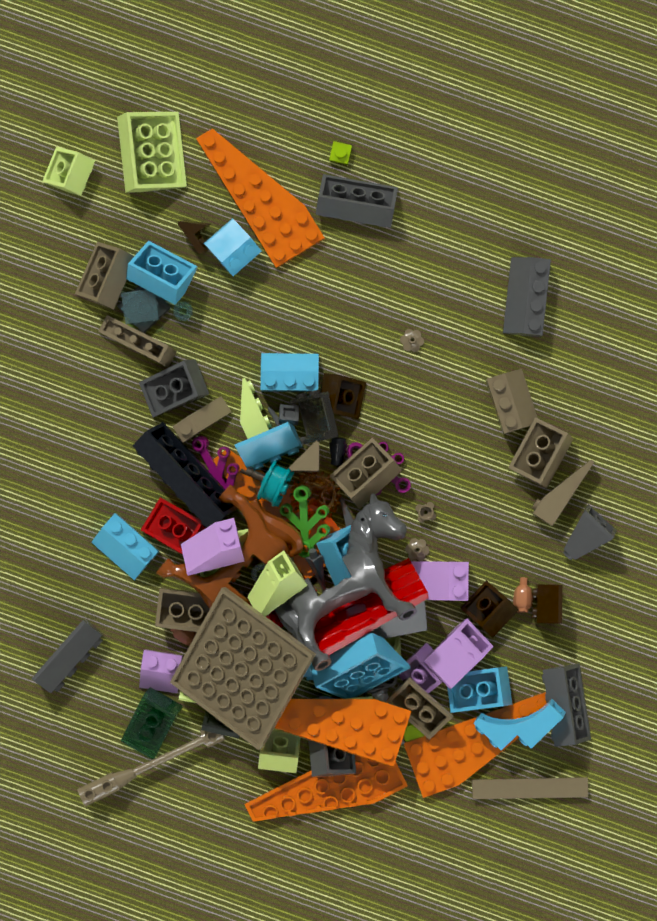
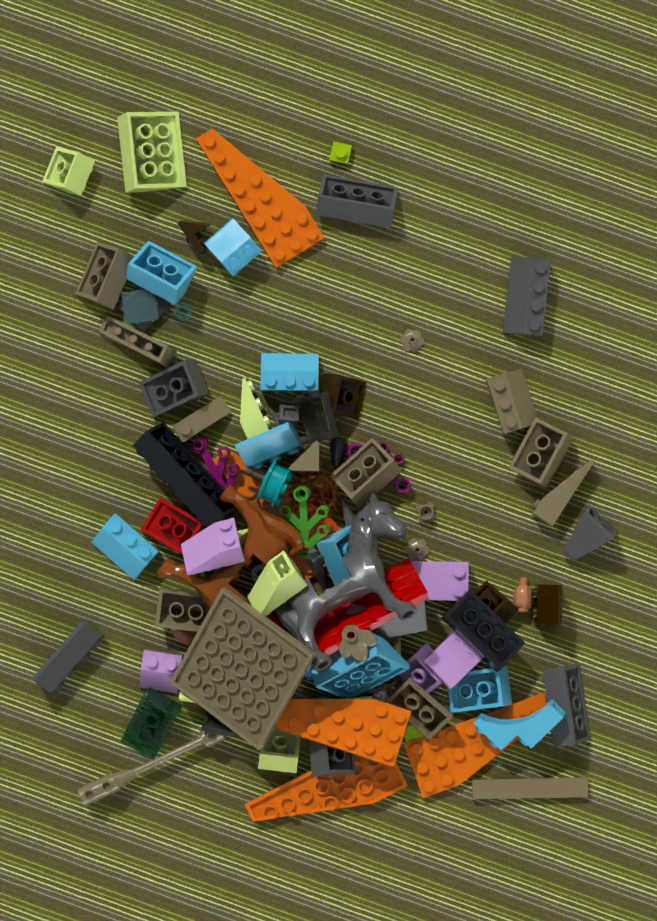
none -> dark tan plate [339,625,378,662]
none -> black slope [441,589,525,672]

